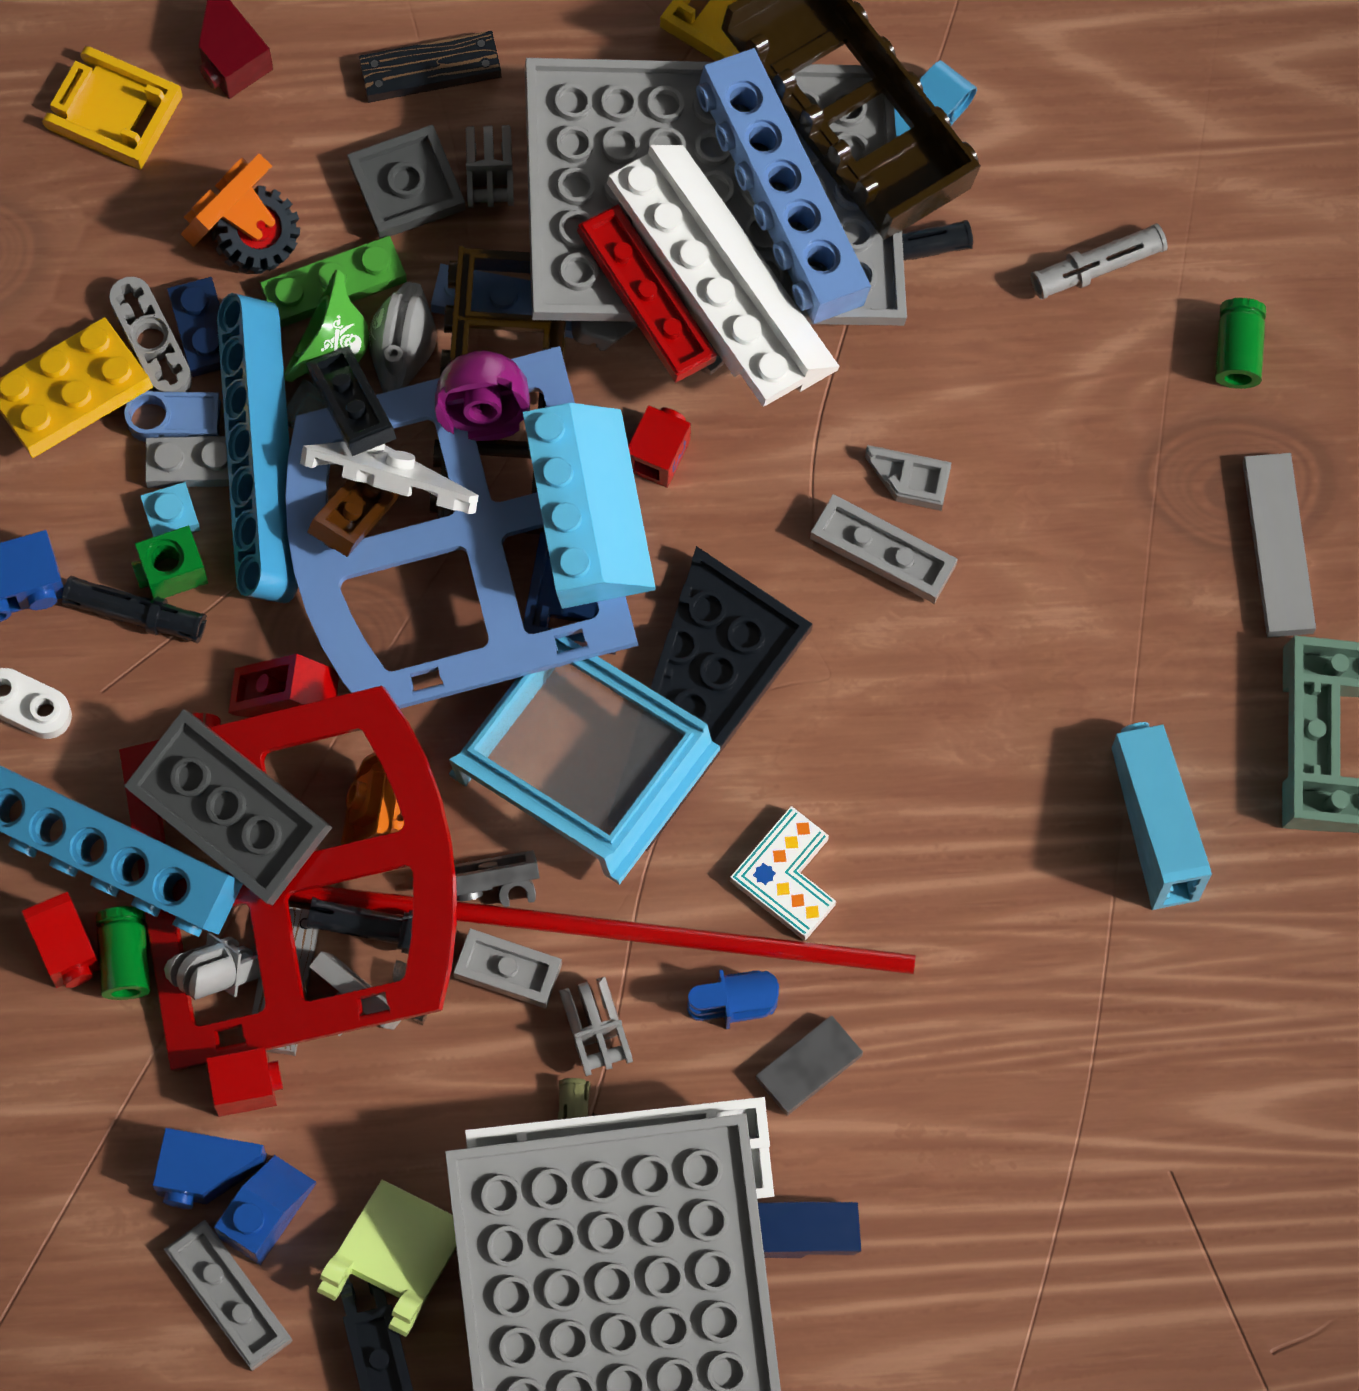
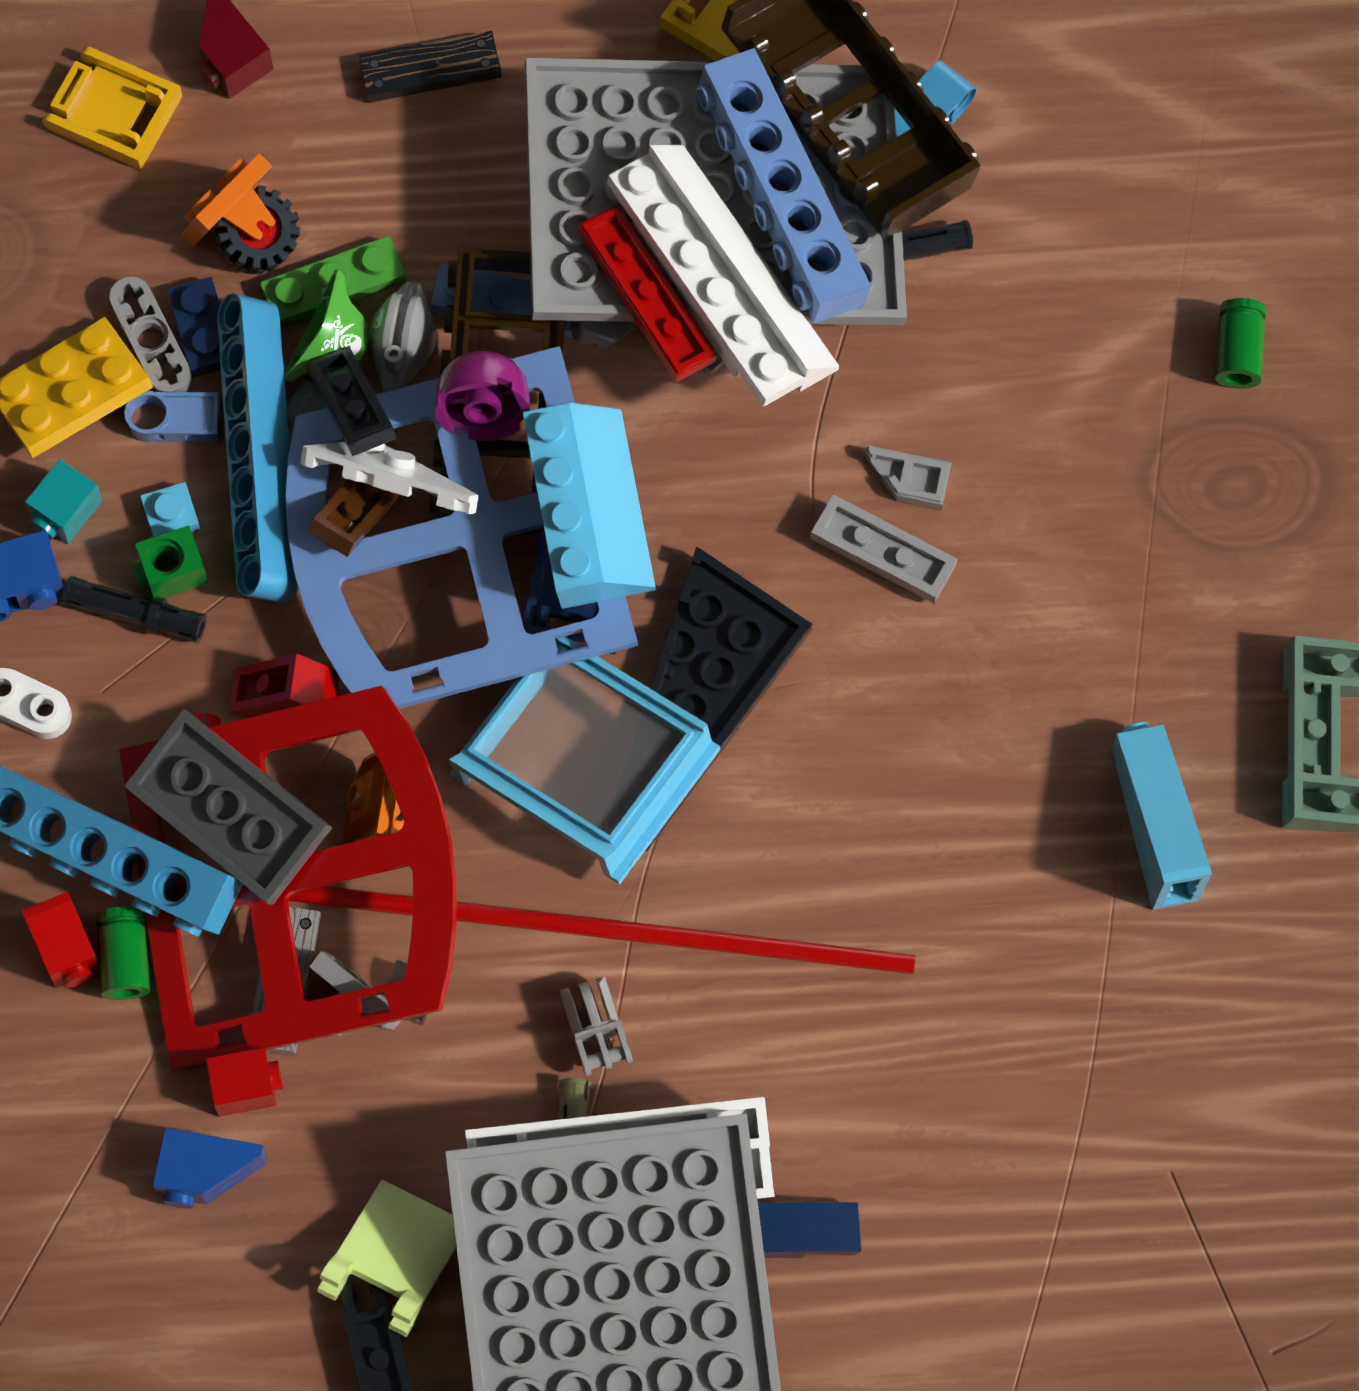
light grey plate [146,436,229,488] -> none
light grey arm [164,933,261,1000] -> none
light grey tile [164,1220,293,1371] -> none
blue slope [214,1155,317,1265] -> none
black pin [306,897,413,954] -> none
dark grey plate [347,125,466,239] -> none
light grey plate [454,928,562,1009] -> none
flat silver plate [455,850,540,907] -> none
light grey arm [465,125,514,208] -> none
red brick [628,405,691,488] -> none
blue arm [687,970,779,1029] -> none
white tile [730,806,836,941] -> none
flat silver tile [756,1015,863,1116] -> none
light grey pin [1030,223,1168,300] -> none
light grey tile [1242,453,1316,638] -> none
none -> teal brick [25,459,103,544]

